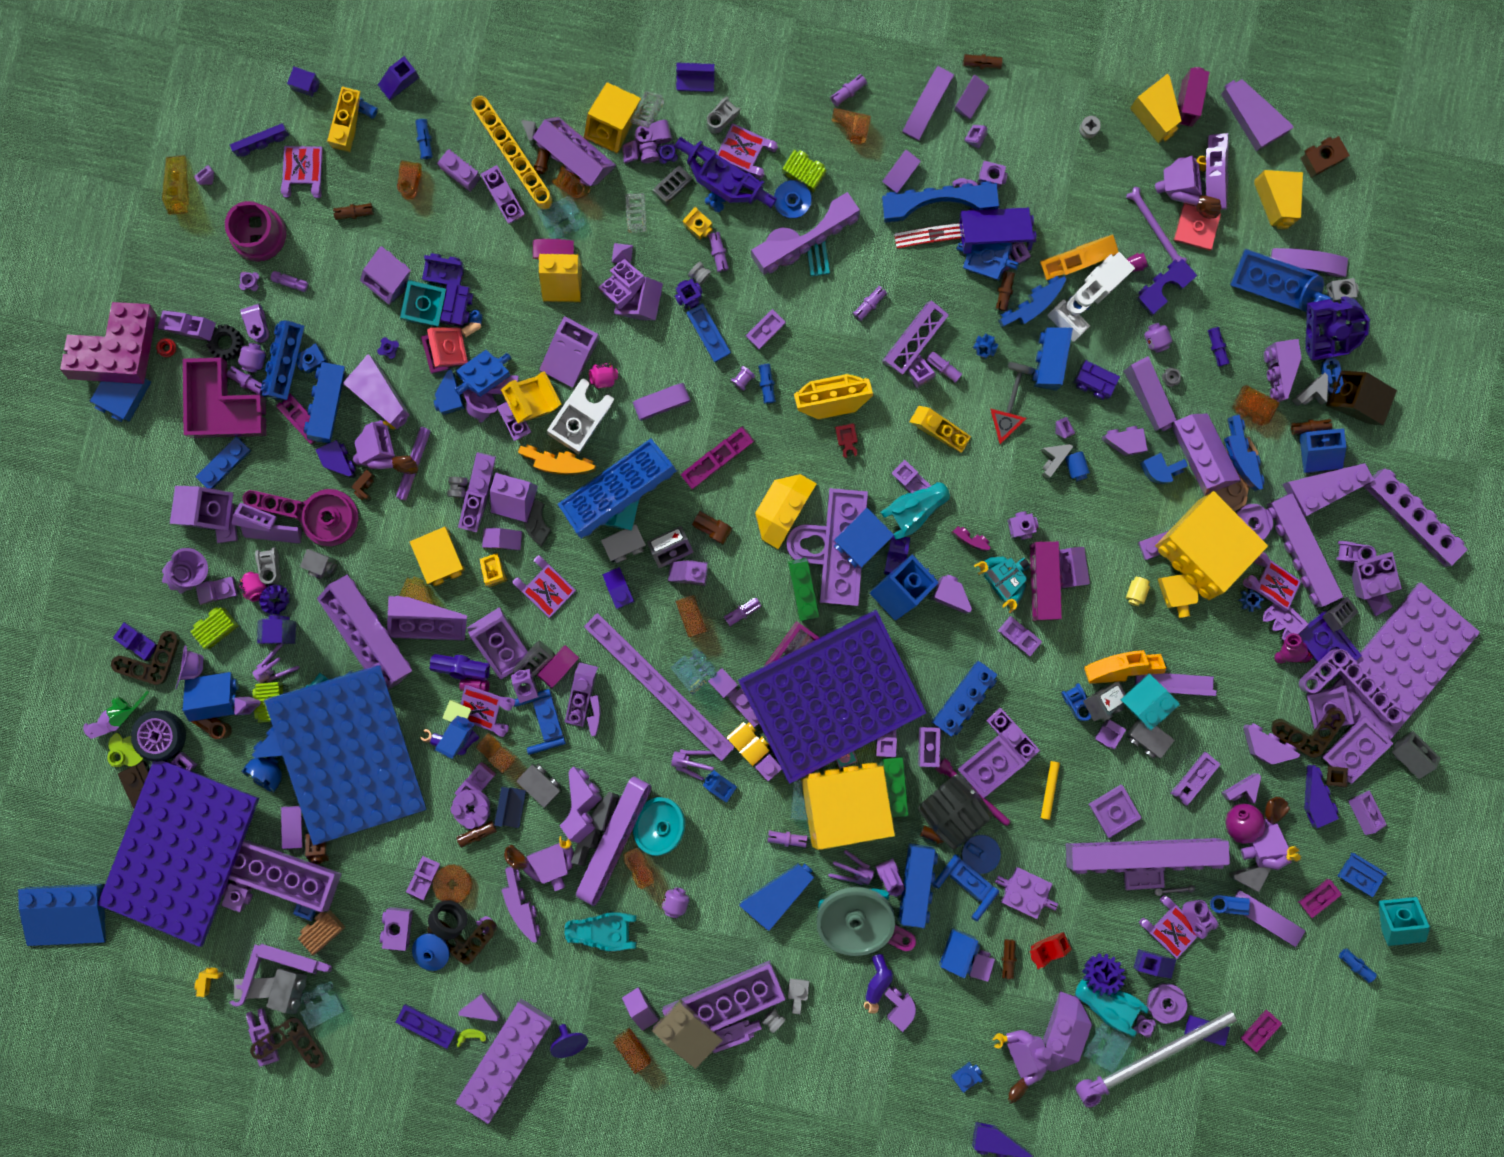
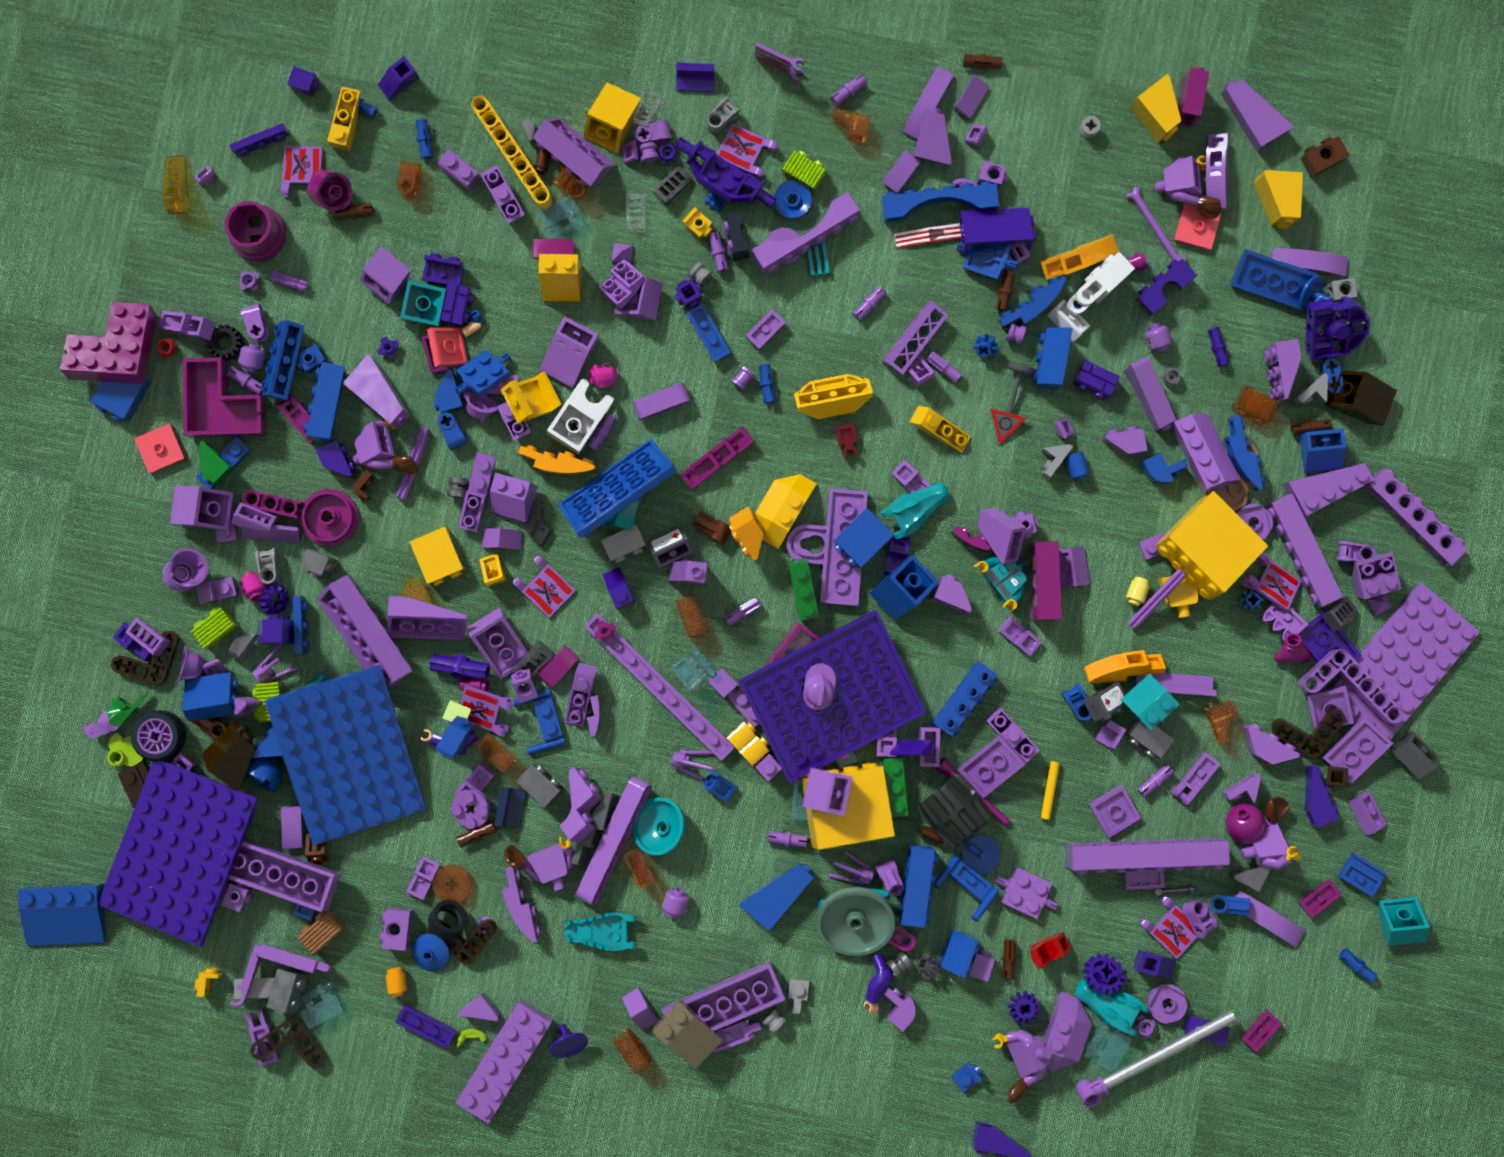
none -> medium lavender slope [125,617,171,656]
none -> coral plate [134,423,186,474]
none -> green slope [199,440,234,486]
none -> medium lavender slope [201,659,227,676]
none -> dark brown slope [202,720,255,791]
none -> flat silver piece [227,633,258,659]
none -> blue plate [293,596,309,655]
none -> magenta brick [307,169,353,211]
none -> light orange brick [385,967,407,997]
none -> blue piece [438,412,468,451]
none -> medium lavender pin [587,413,617,452]
none -> magenta plate [594,621,616,642]
none -> black brick [723,212,749,261]
none -> light orange slope [729,506,764,561]
none -> medium lavender flag [755,42,805,82]
none -> medium lavender slope [802,768,852,816]
none -> medium lavender piece [803,663,836,710]
none -> flat silver wheel [886,952,913,979]
none -> dark purple slope [890,740,933,756]
none -> medium lavender slope [914,107,952,165]
none -> flat silver gear [917,954,941,981]
none -> medium lavender slope [977,507,1026,564]
none -> medium lavender wheel [1006,322,1026,345]
none -> dark purple gear [1007,991,1041,1025]
none -> medium lavender axle [1129,569,1186,629]
none -> medium lavender pin [1137,764,1174,798]
none -> clear orange arch [1204,700,1237,744]

